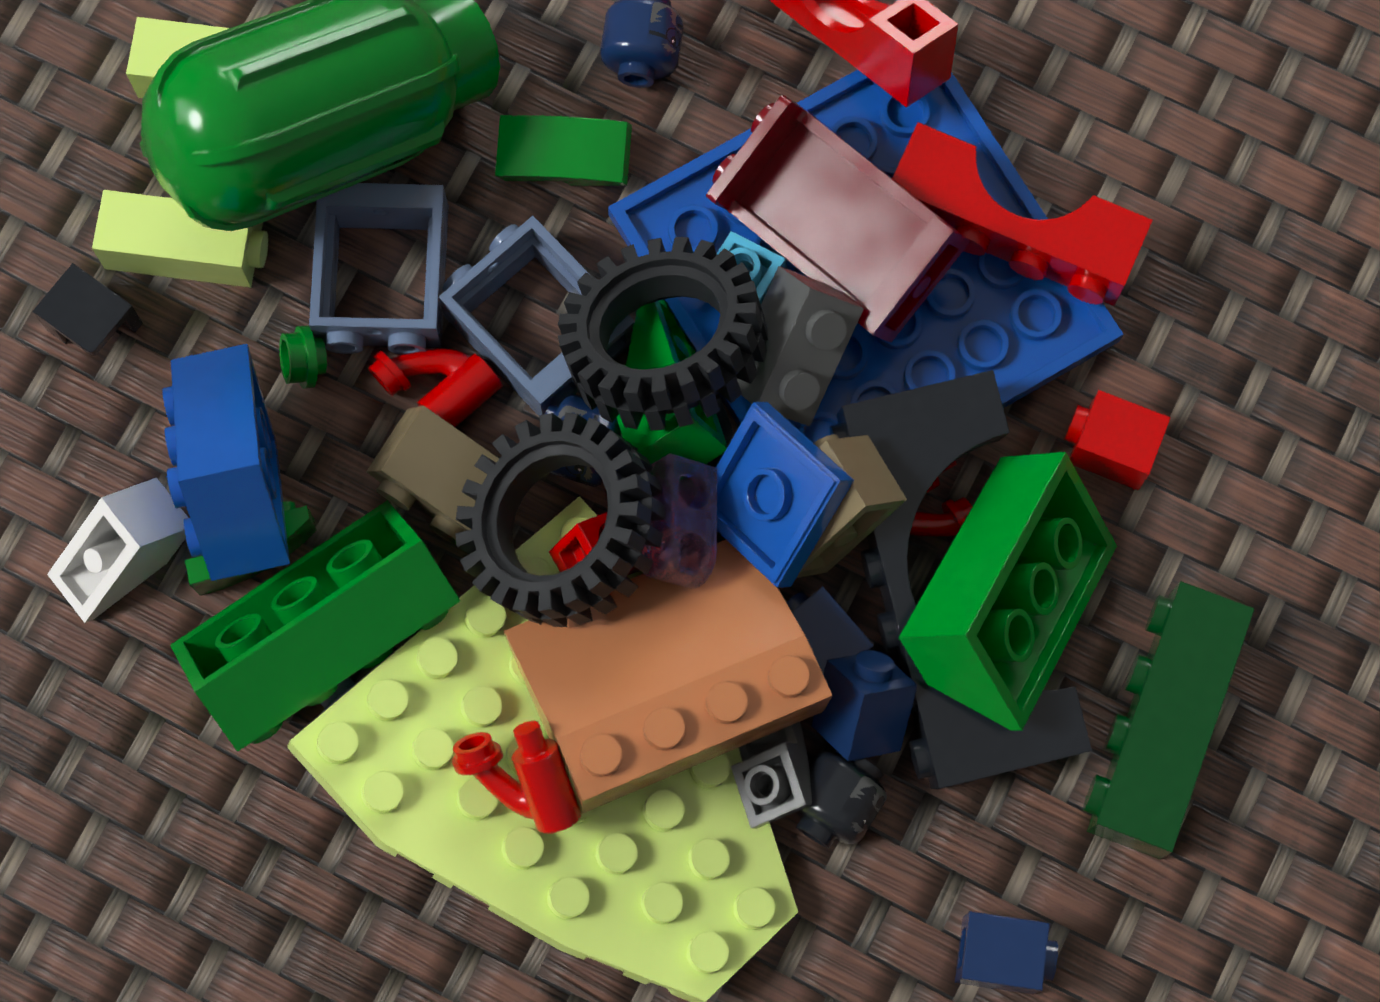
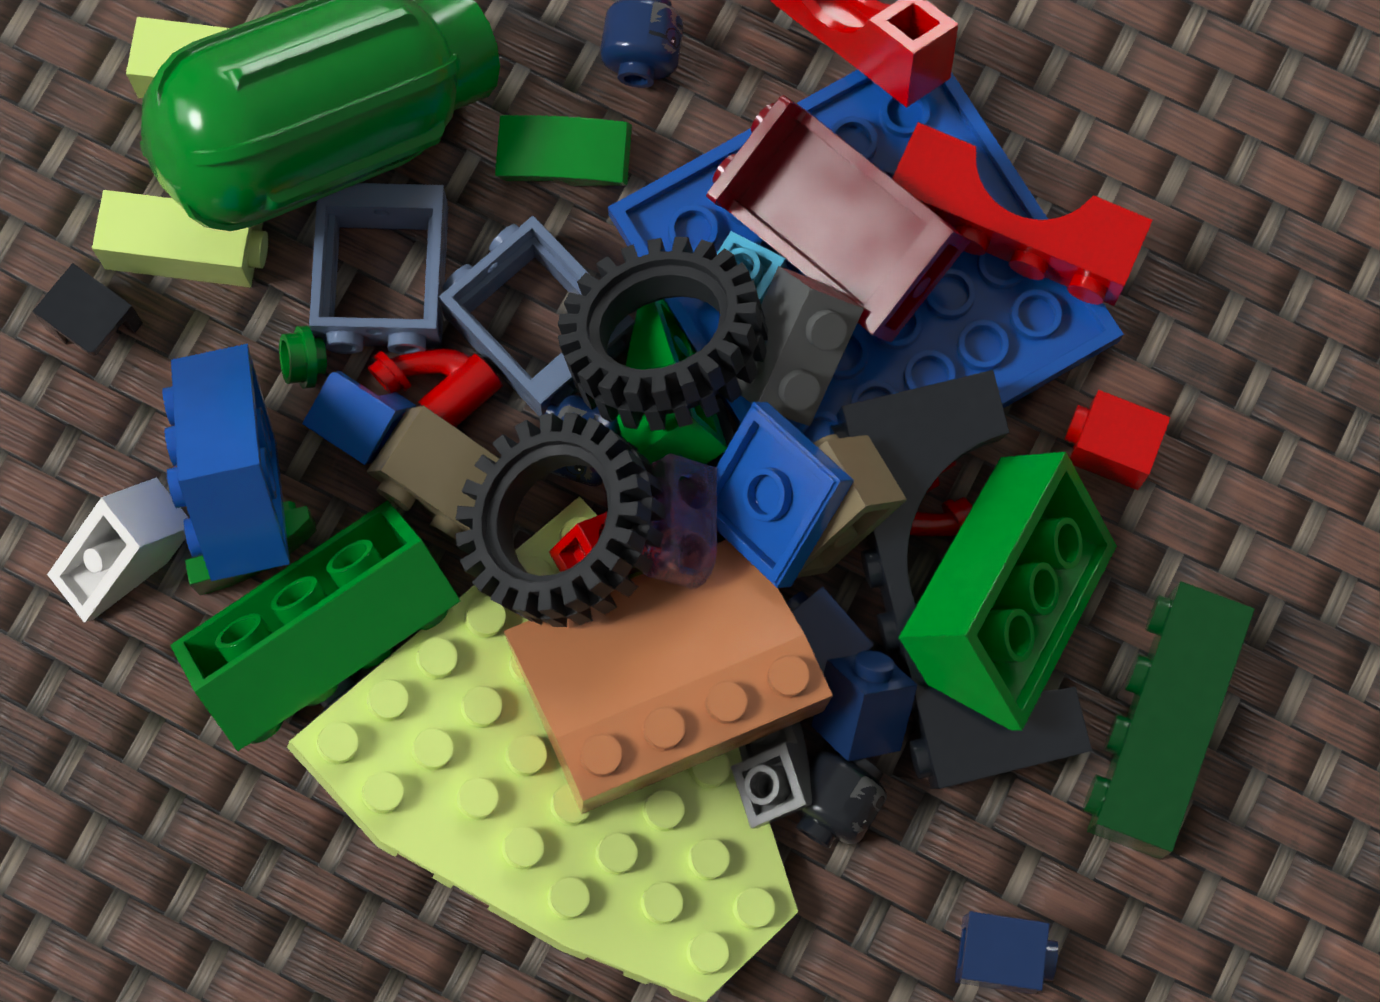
red plant [452,721,582,833] -> none
none -> blue panel [302,371,417,465]

